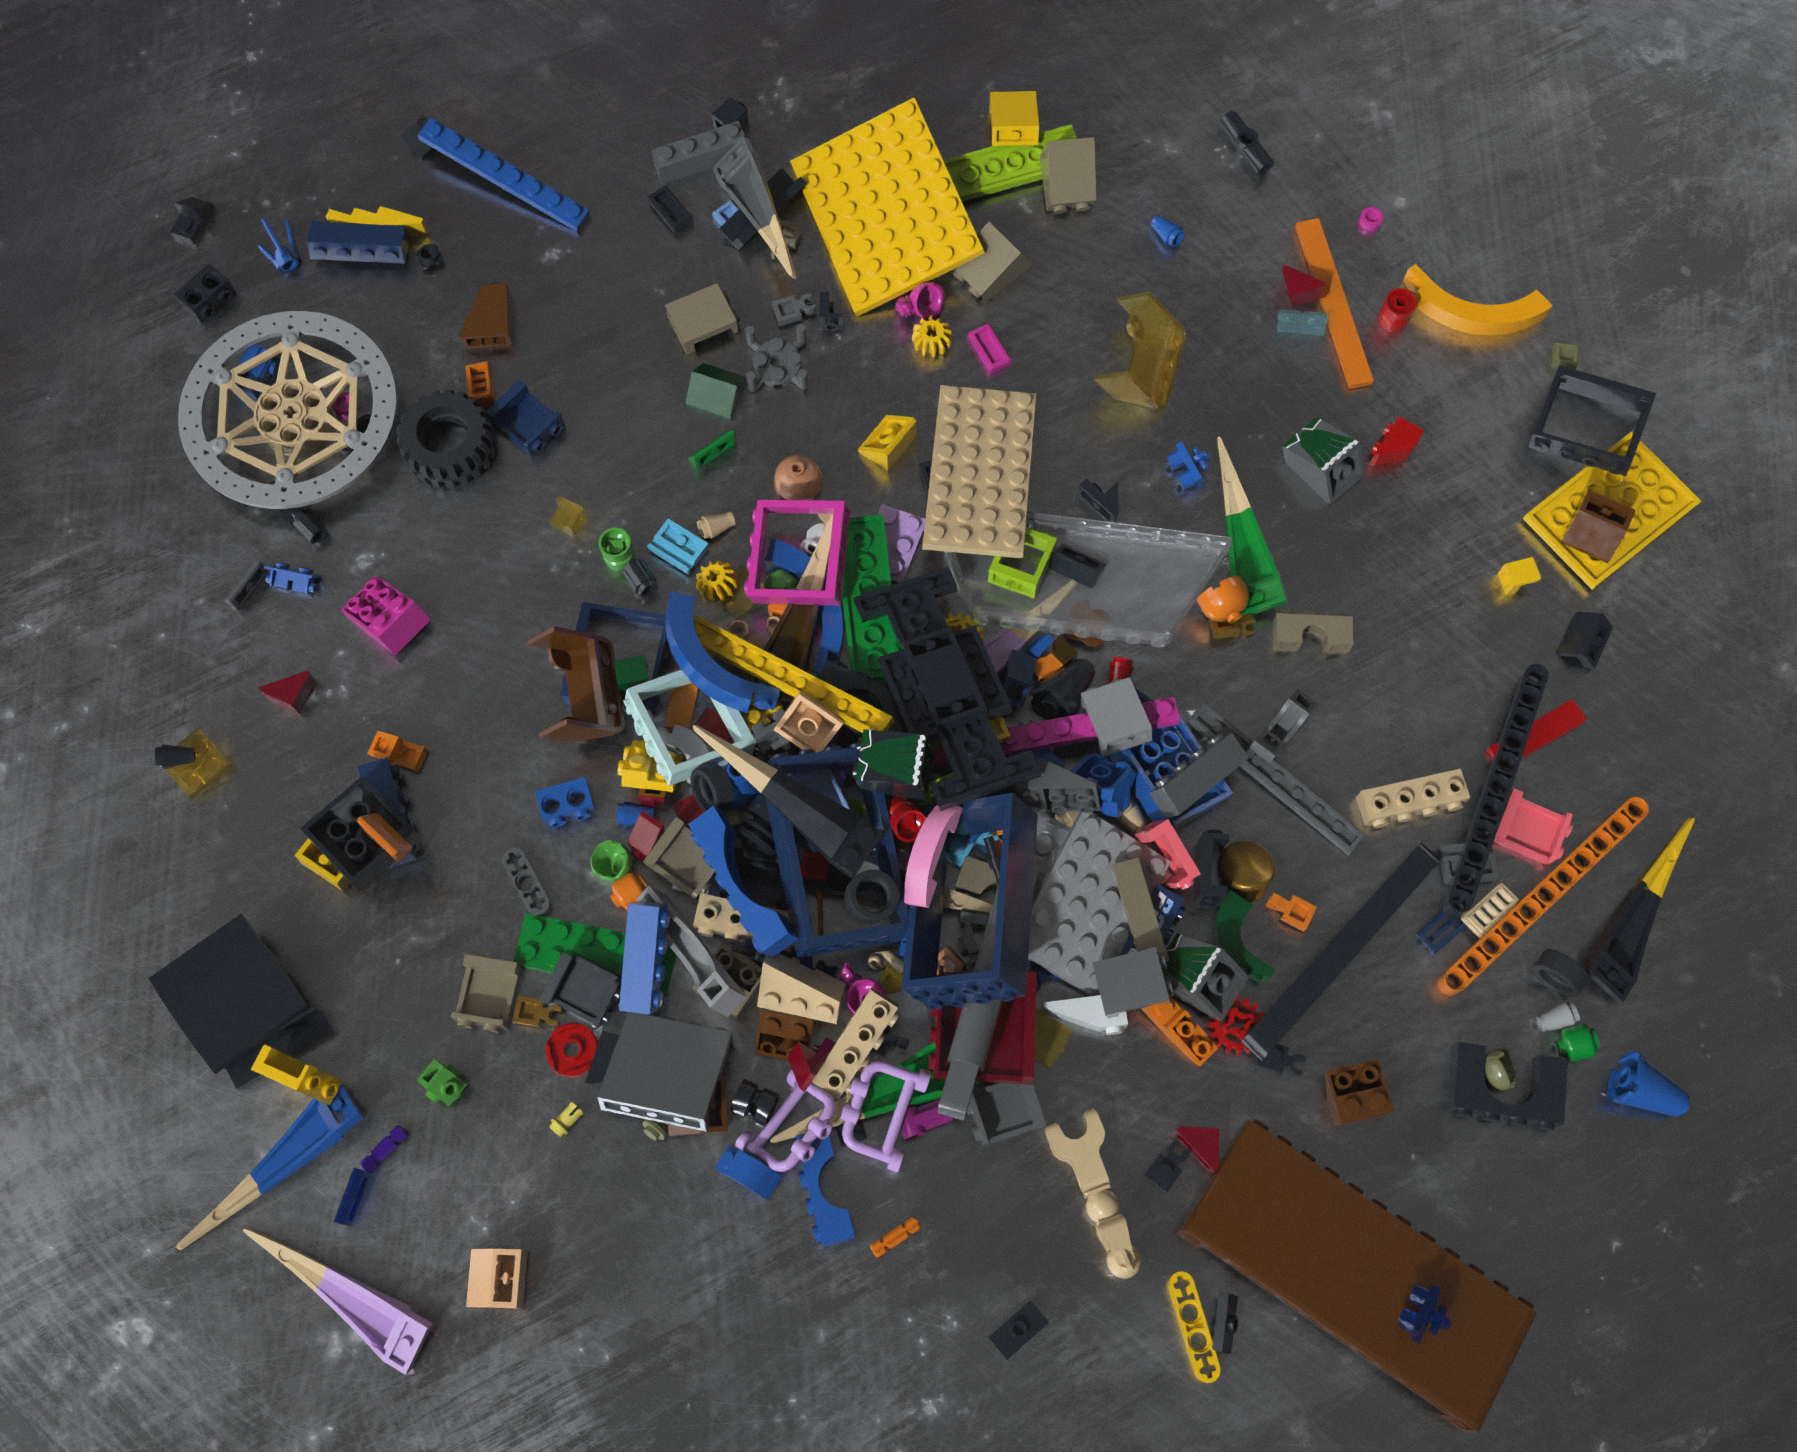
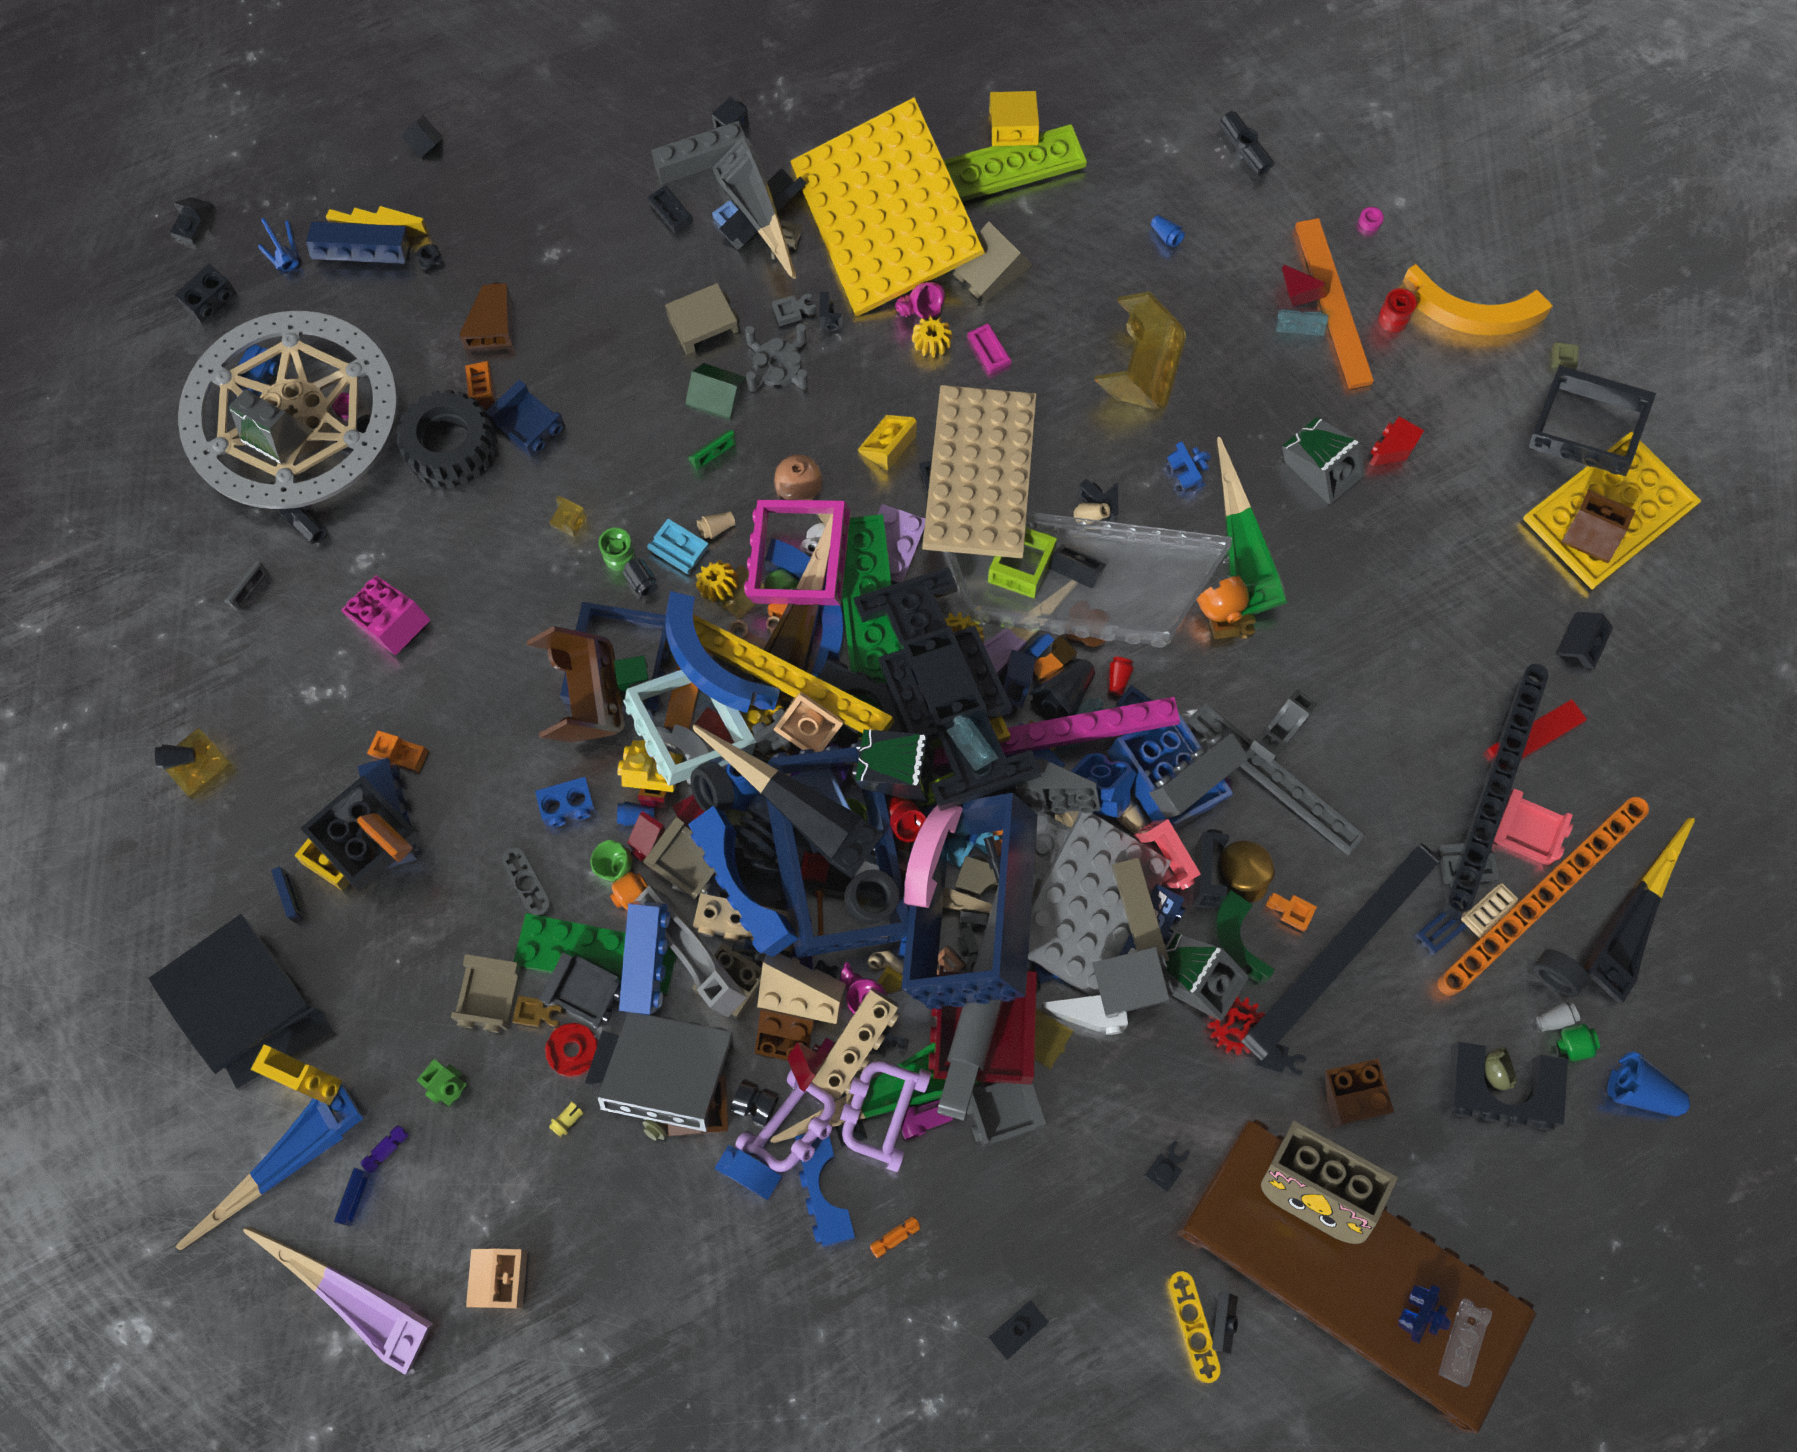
dark red slope [259,670,317,714] -> none
blue hinge [264,562,322,594] -> none
blue plate [418,118,590,232] -> none
dark tan slope [1040,137,1096,214] -> none
tan piece [1045,1108,1142,1279] -> none
light grey panel [1081,677,1152,756] -> none
orange slope [1141,996,1218,1067] -> none
dark red slope [1173,1126,1219,1174] -> none
dark tan arch [1272,611,1353,654] -> none
tan brick [1356,769,1470,828] -> none
yellow panel [1497,557,1541,596] -> none
none -> dark grey slope [229,389,312,464]
none -> dark blue tile [271,866,304,923]
none -> clear light blue hinge [947,715,998,771]
none -> tan cone [1074,502,1110,527]
none -> dark tan brick [1261,1120,1398,1244]
none -> clear plate [1438,1298,1492,1387]

